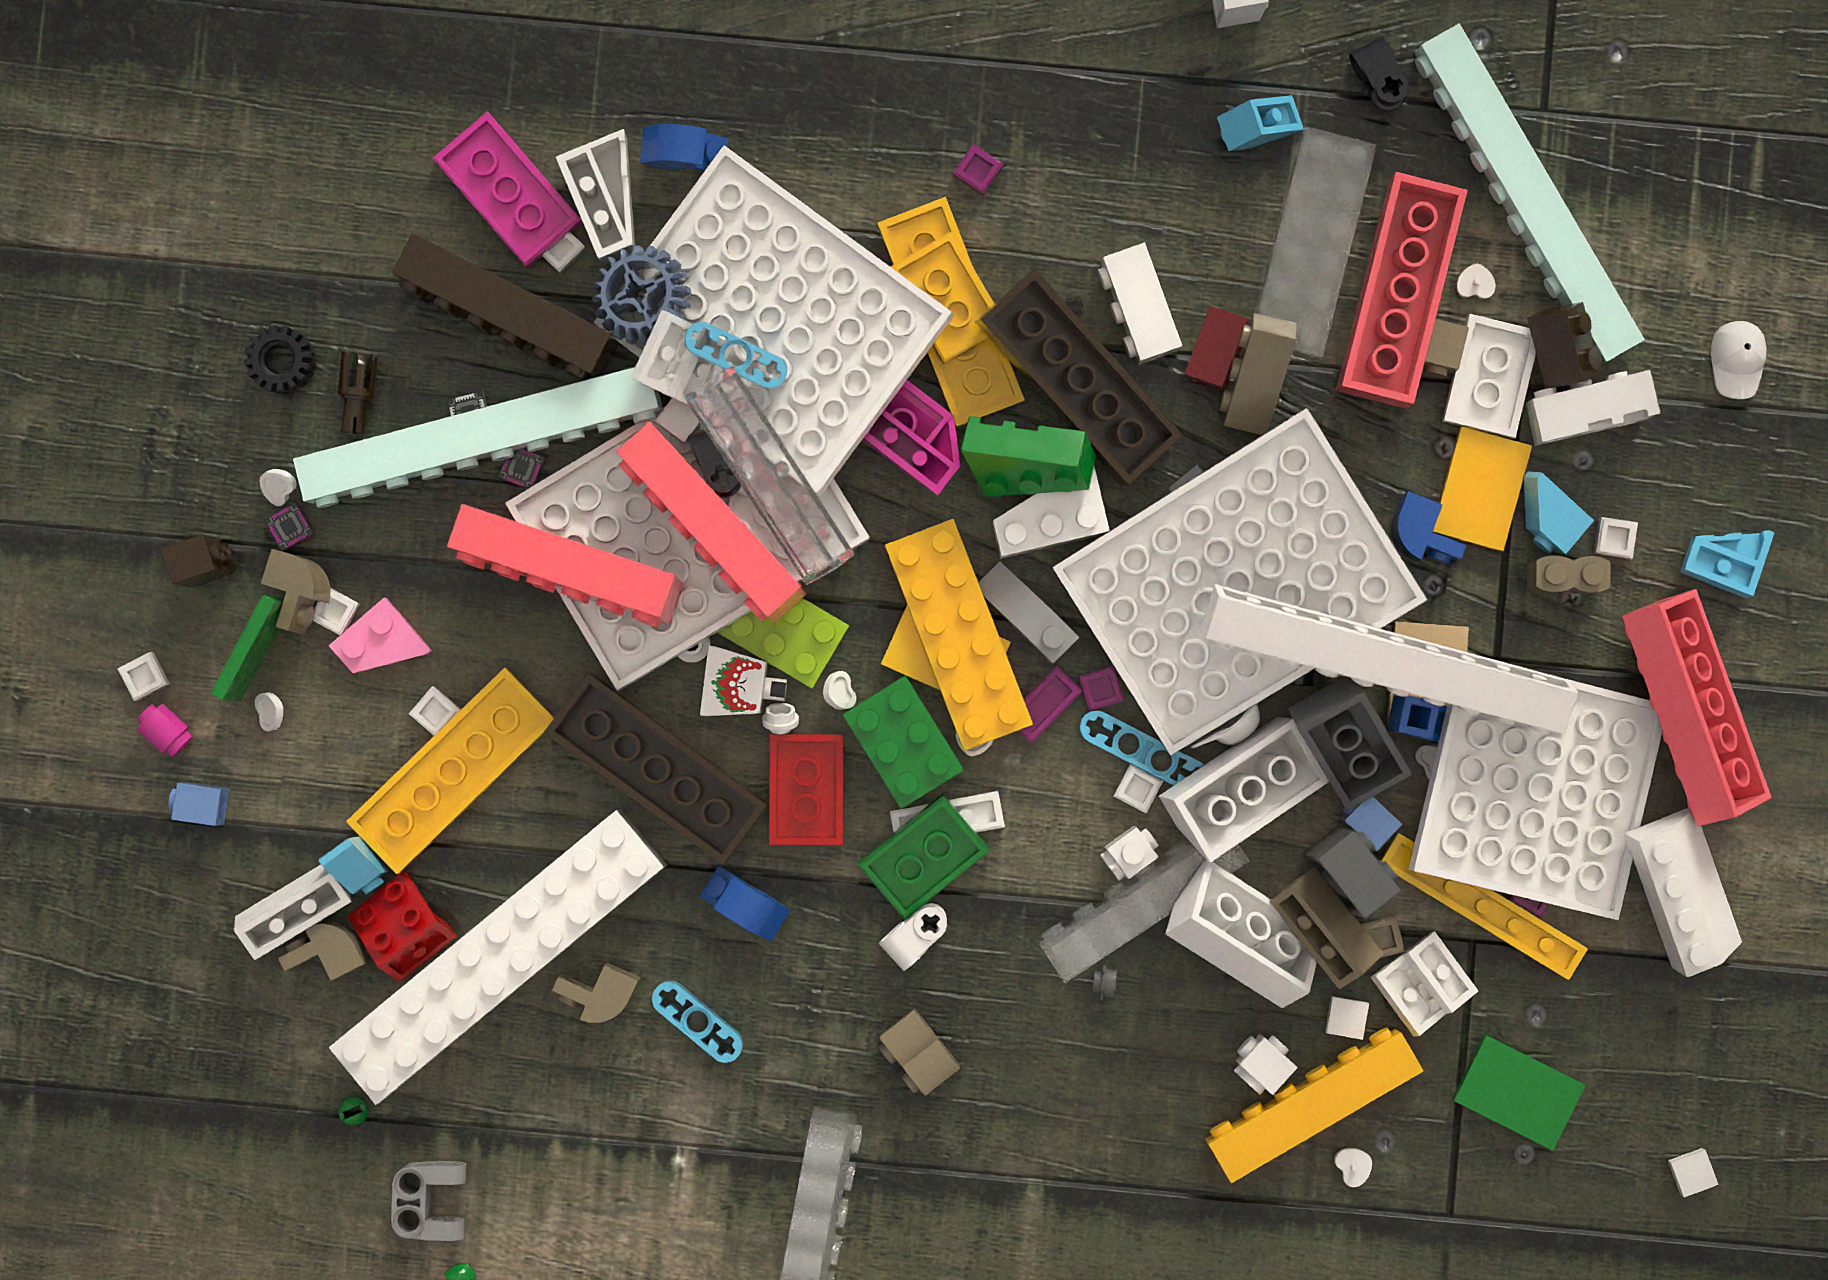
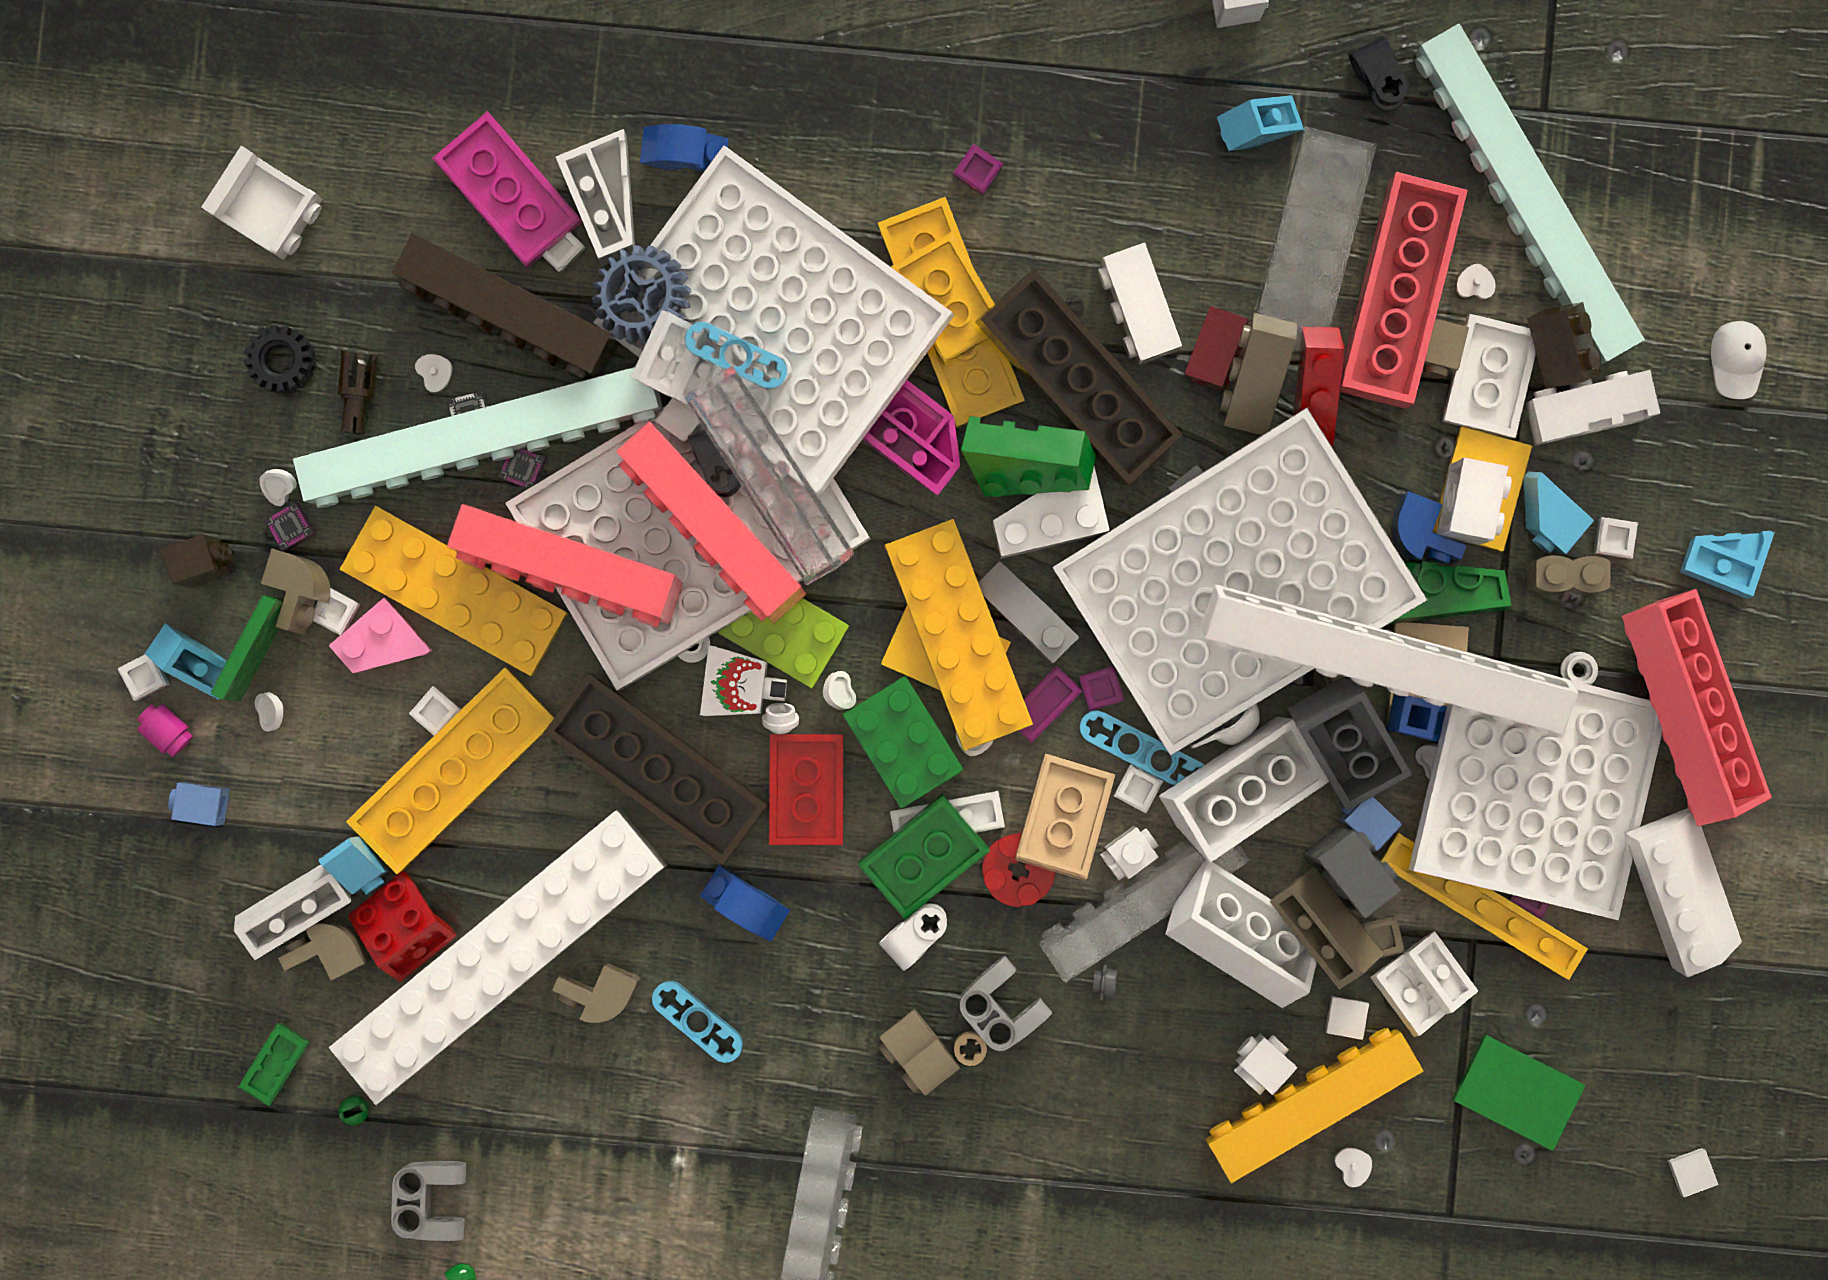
none -> medium azure slope [145,623,227,700]
none -> white panel [202,146,323,260]
none -> green plate [238,1023,310,1106]
none -> yellow plate [340,506,568,677]
none -> white piece [415,354,453,393]
none -> tan bush [954,1031,987,1066]
none -> light grey piece [959,956,1052,1051]
none -> red plate [982,833,1055,907]
none -> tan tile [1014,753,1115,881]
none -> red brick [1293,327,1344,447]
none -> green wing [1388,561,1512,624]
none -> white brick [1436,457,1511,545]
none -> white plate [1560,652,1598,685]

